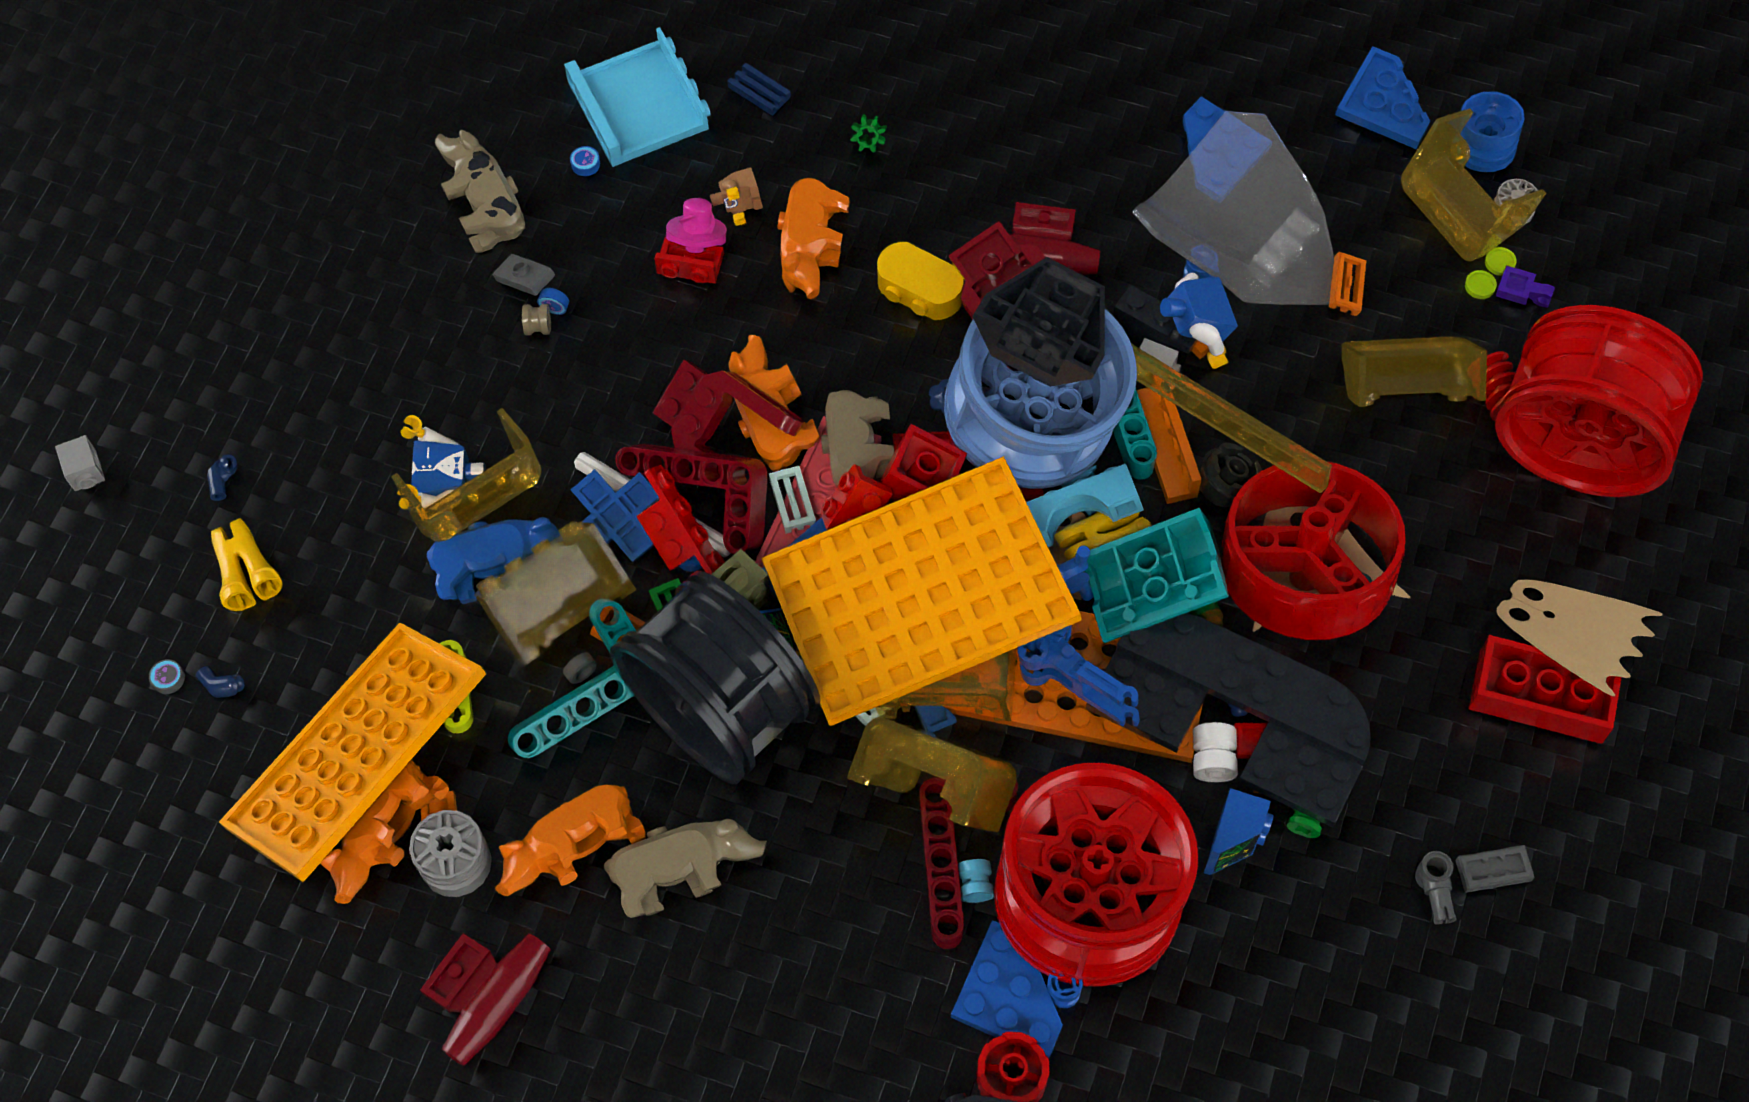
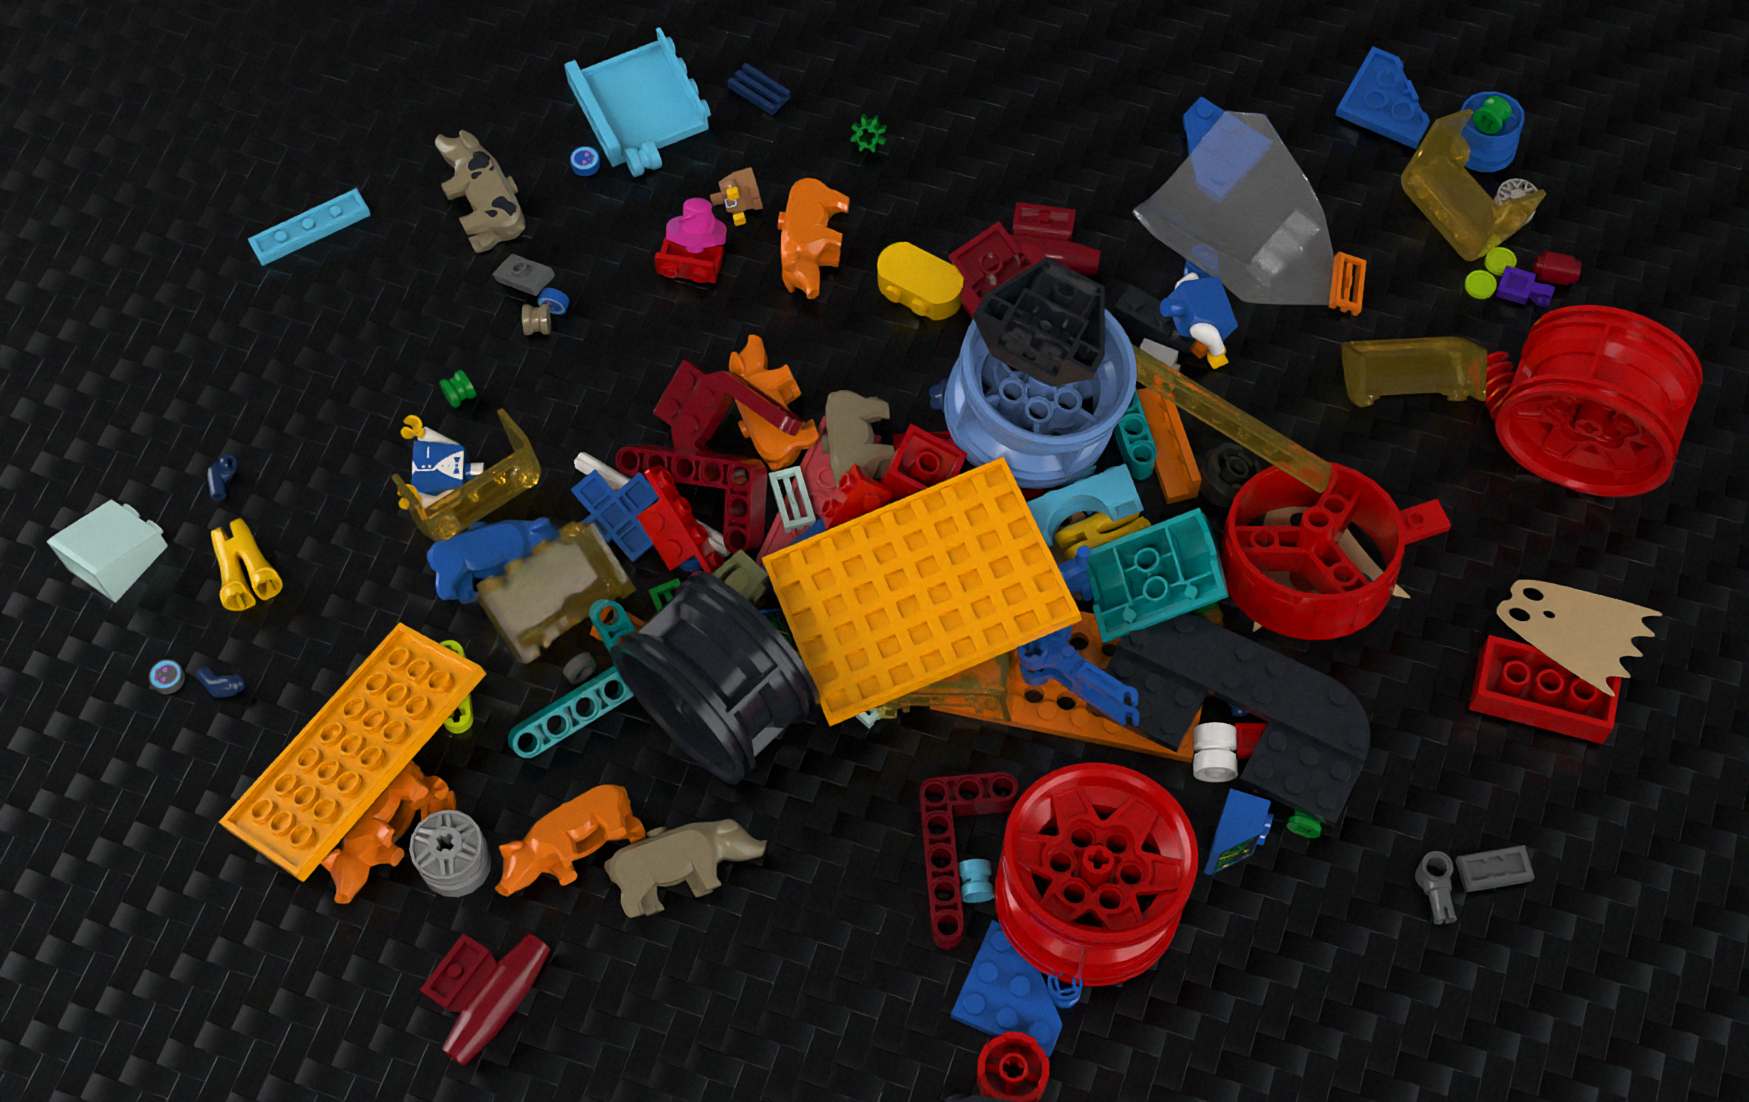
light grey brick [55,435,105,491] -> none
clear yellow windscreen [847,717,1017,832] -> none
blue tile [913,701,957,735] -> none
none -> light aqua slope [47,499,168,603]
none -> medium azure tile [248,188,371,266]
none -> green wheel [439,370,477,408]
none -> medium azure wheel [623,139,662,177]
none -> red plate [1400,499,1451,545]
none -> green wheel [1473,95,1512,134]
none -> dark red brick [1533,250,1582,286]

